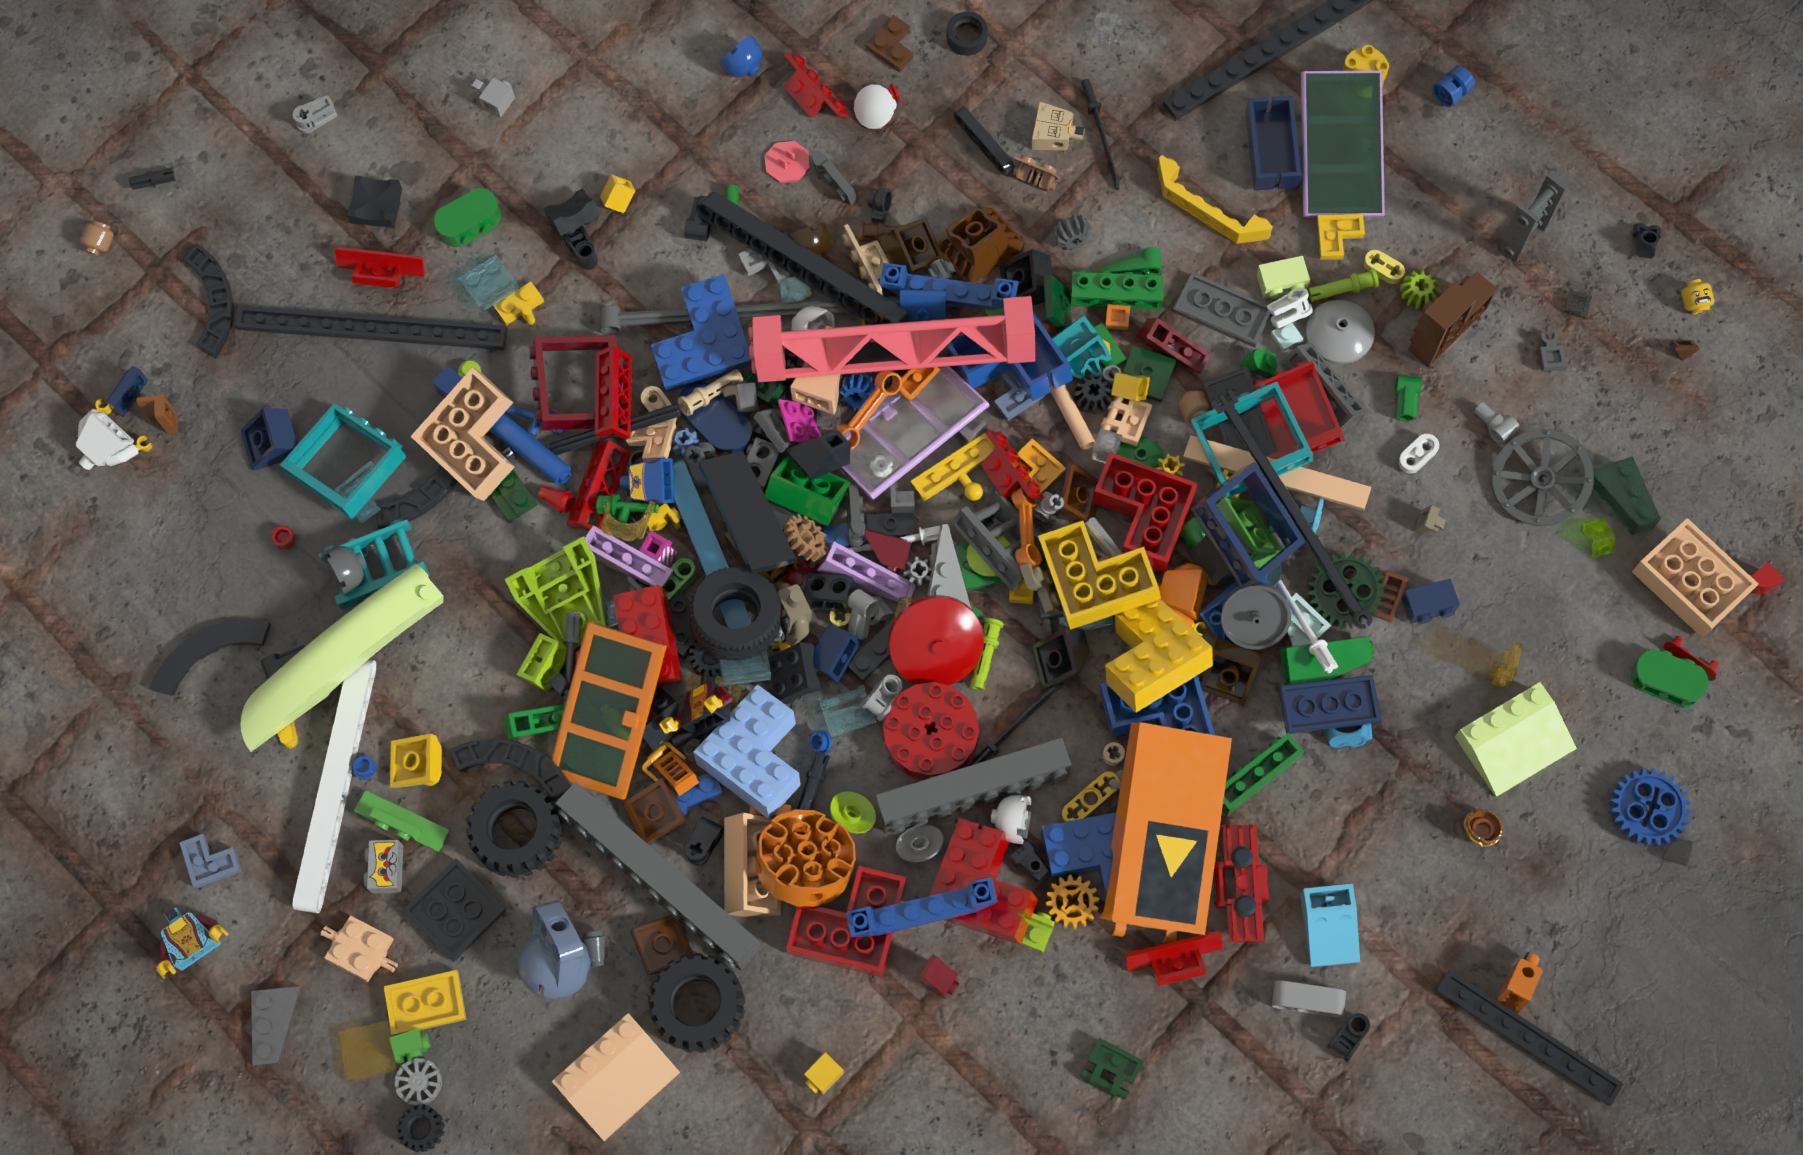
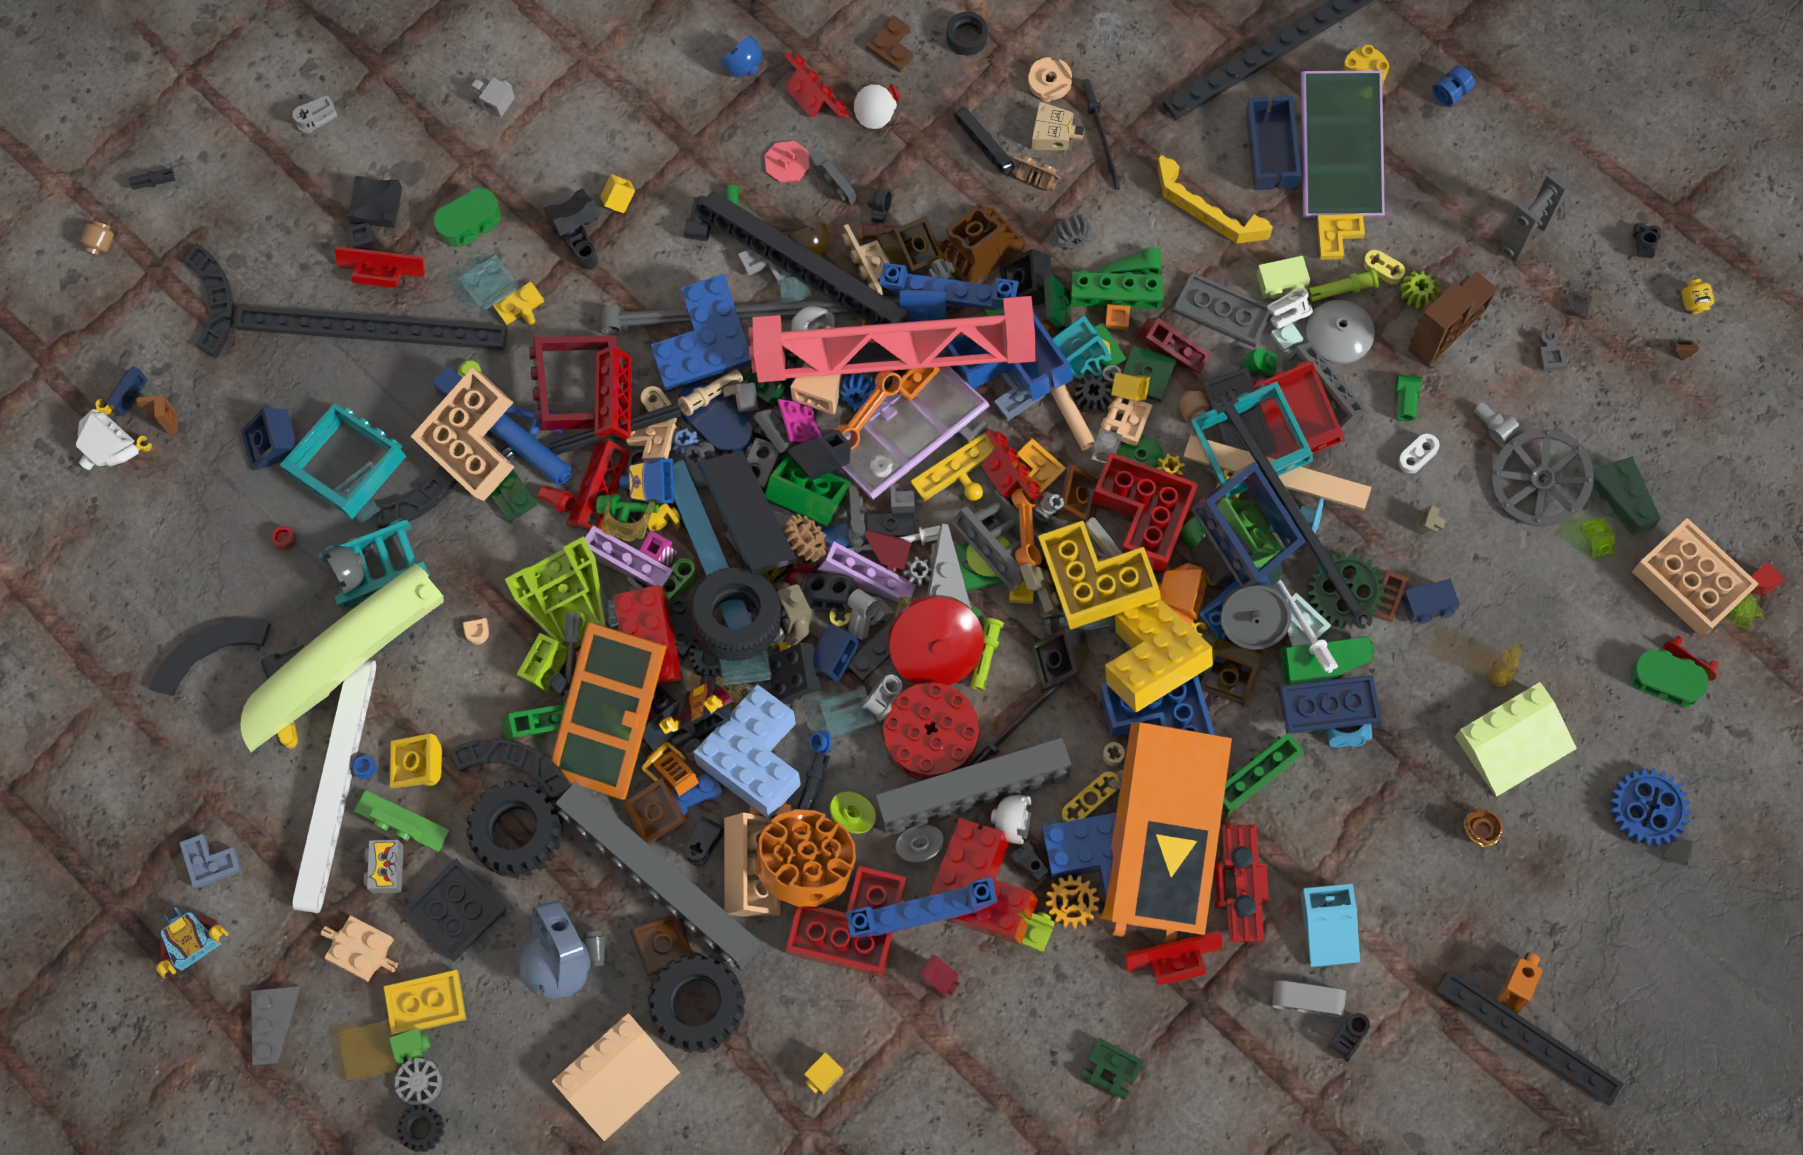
none -> black plate [347,222,376,249]
none -> light nougat tile [463,618,489,644]
none -> light nougat plate [1028,57,1072,102]
none -> clear neon green piece [1730,594,1763,627]

